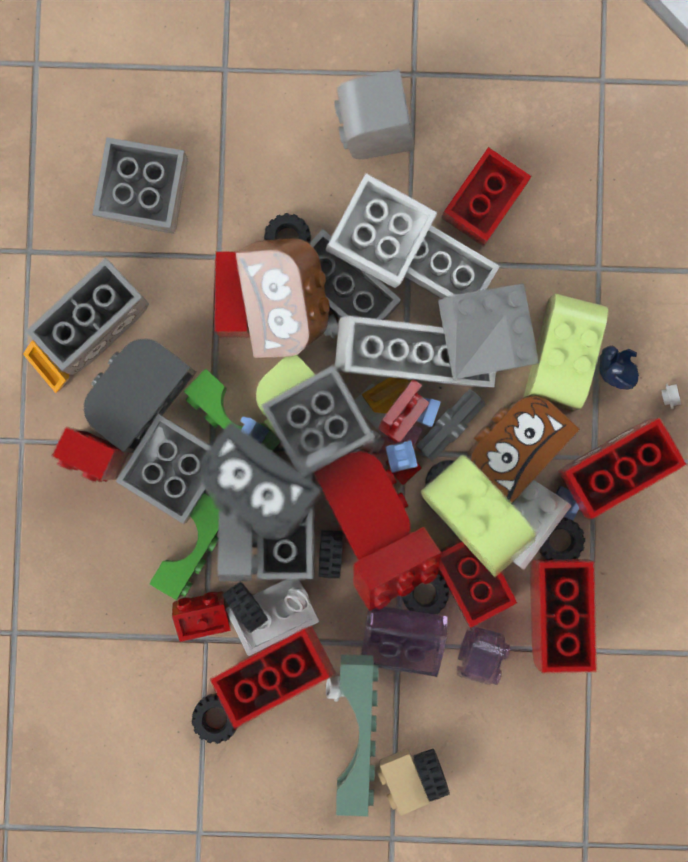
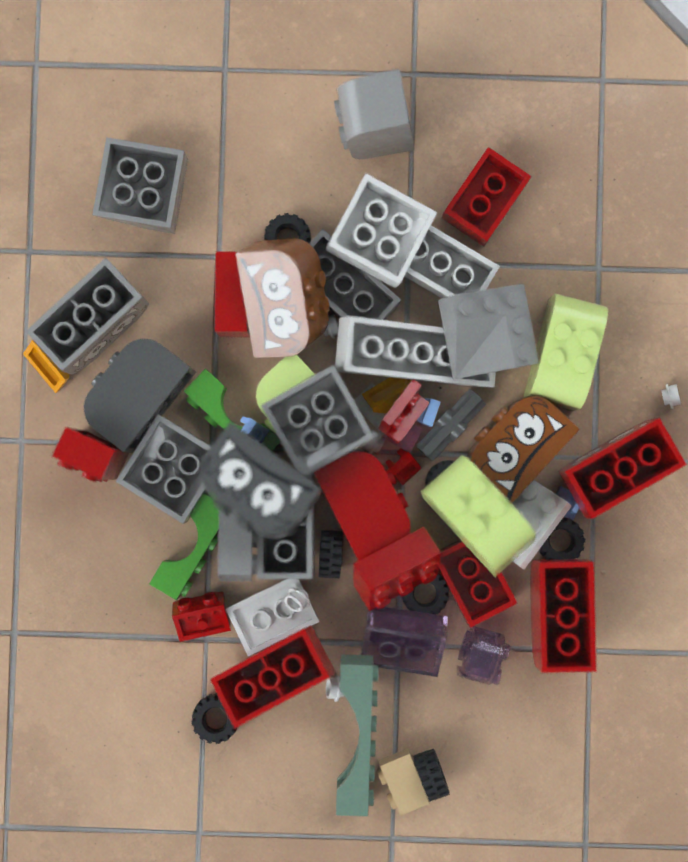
black tyre [223,582,268,633] -> none
light blue tile [385,440,418,473] -> none
dark blue hair [599,345,639,390] -> none

